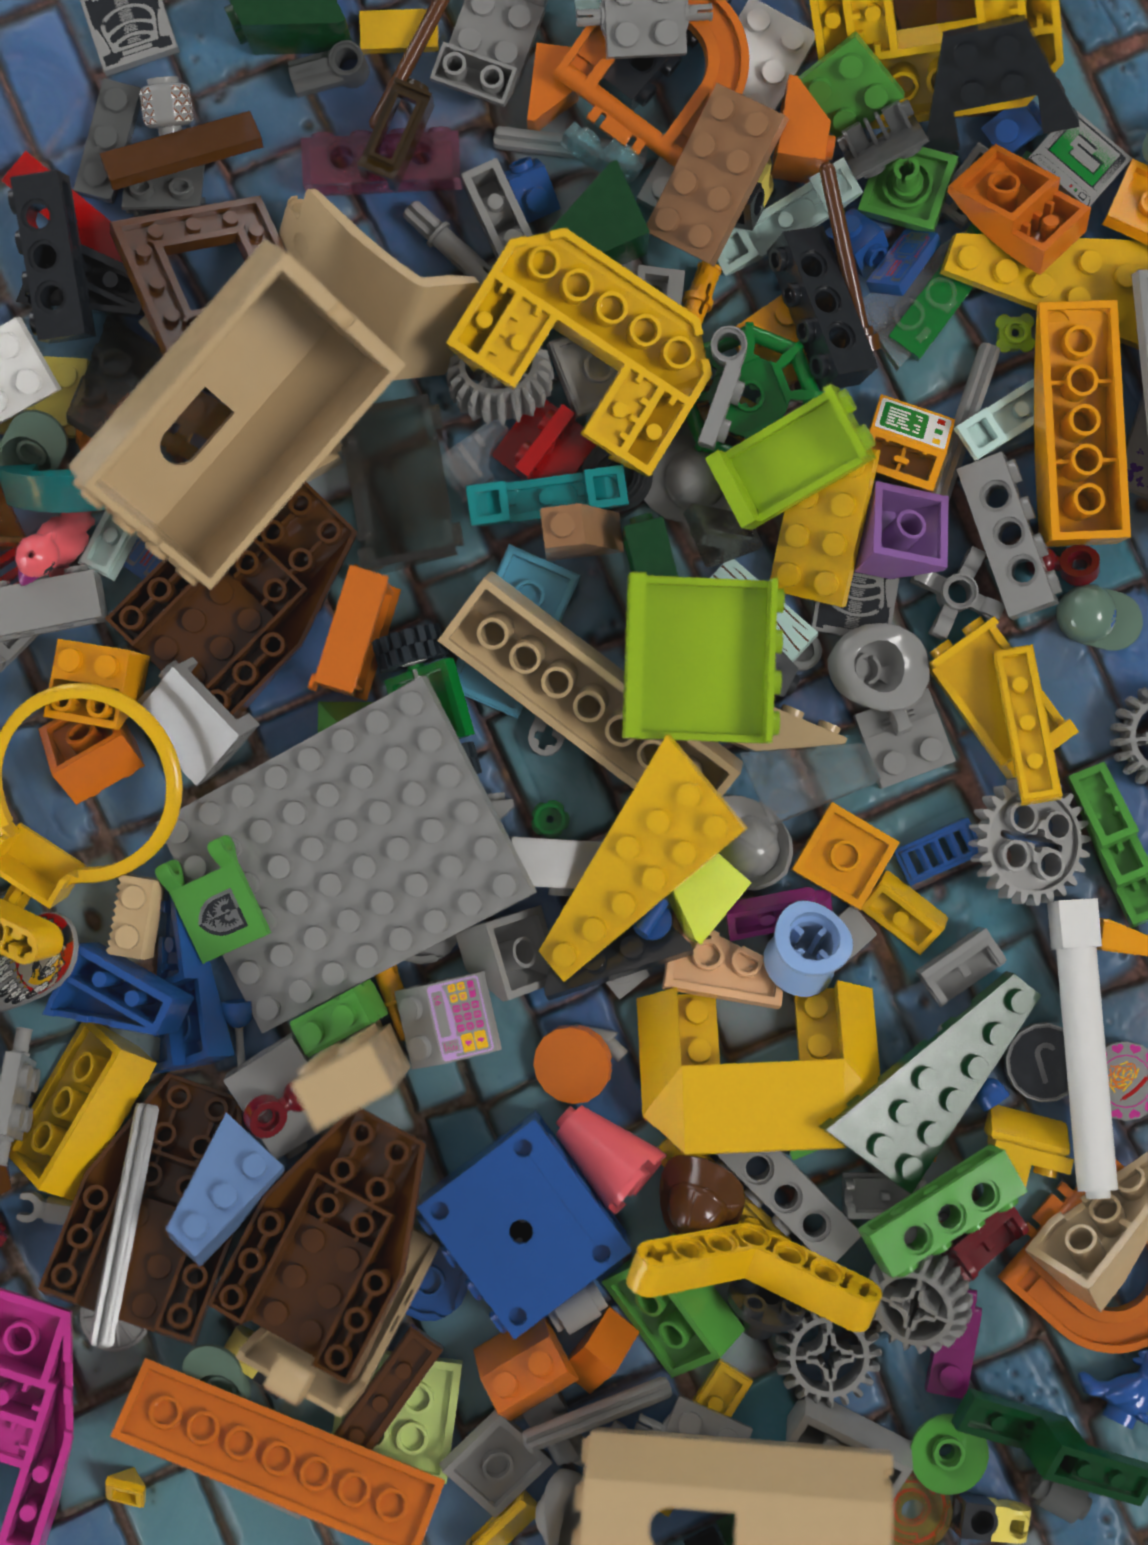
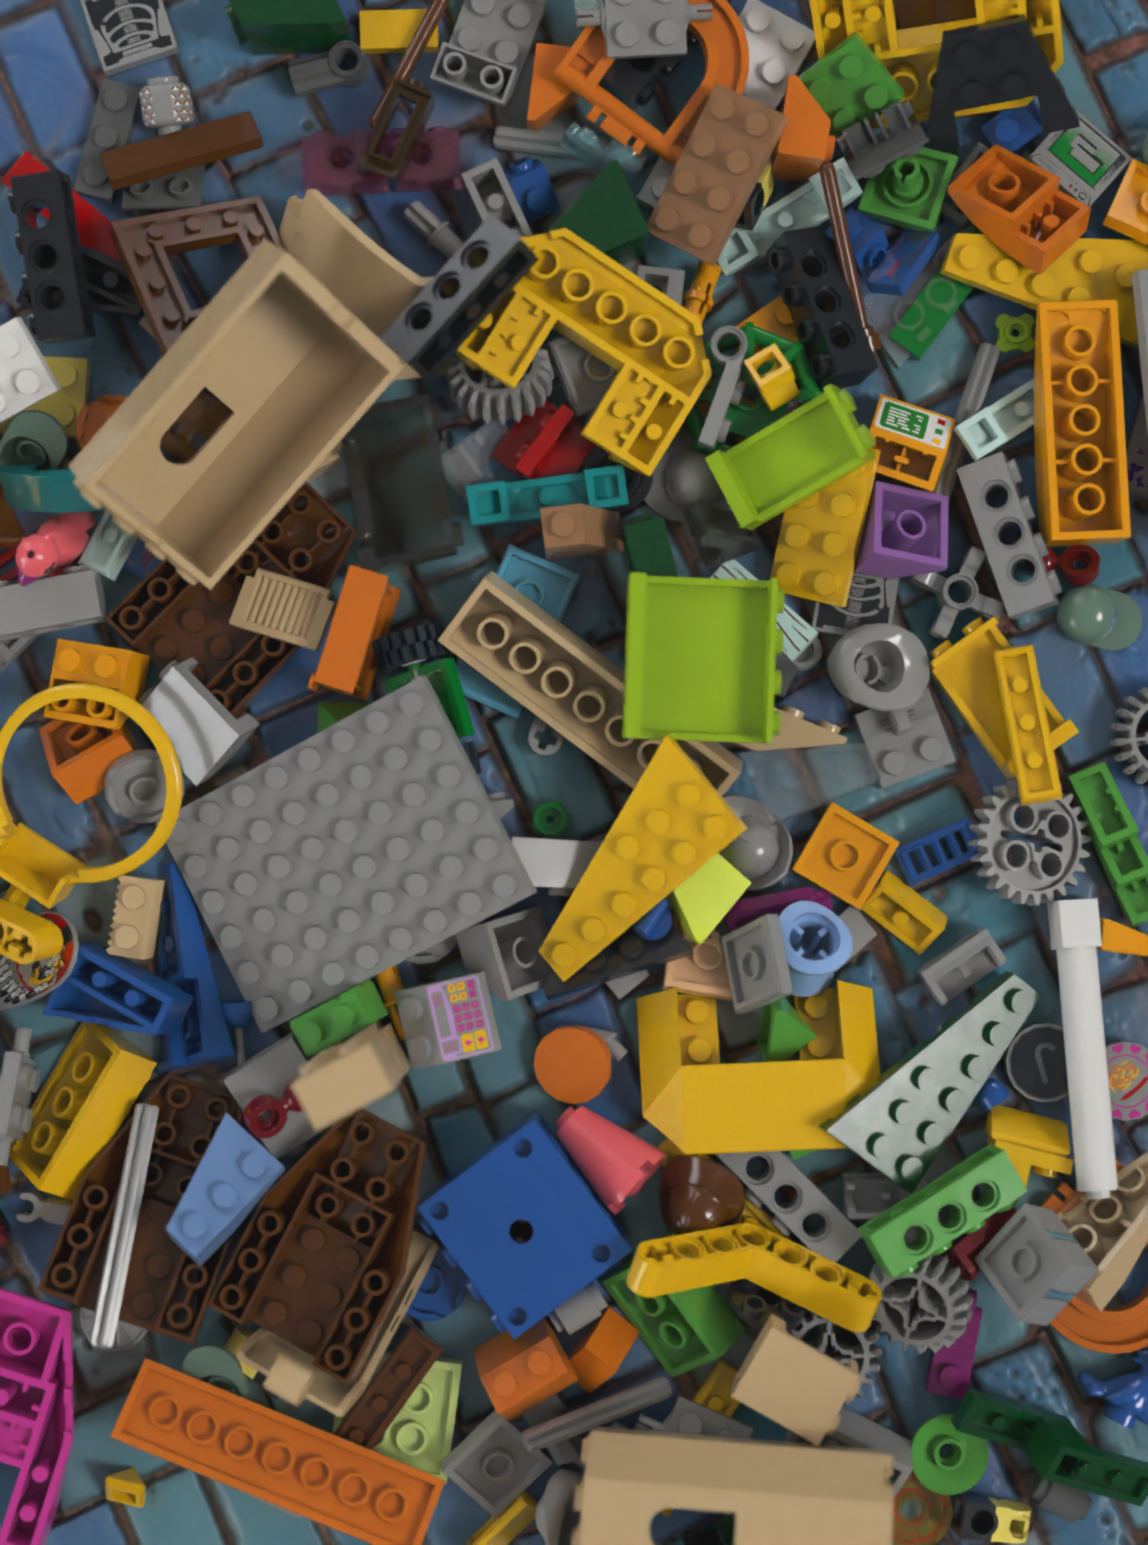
clear smoke wing [66,315,163,438] -> none
bright green flag [155,835,272,964] -> none
none -> light grey tile [104,749,185,824]
none -> tan window [229,568,336,652]
none -> black brick [380,214,539,382]
none -> light grey tile [721,914,793,1014]
none -> tan panel [731,1314,862,1446]
none -> yellow leg [744,343,800,412]
none -> bright green slope [757,997,817,1062]
none -> light grey container [974,1203,1099,1326]

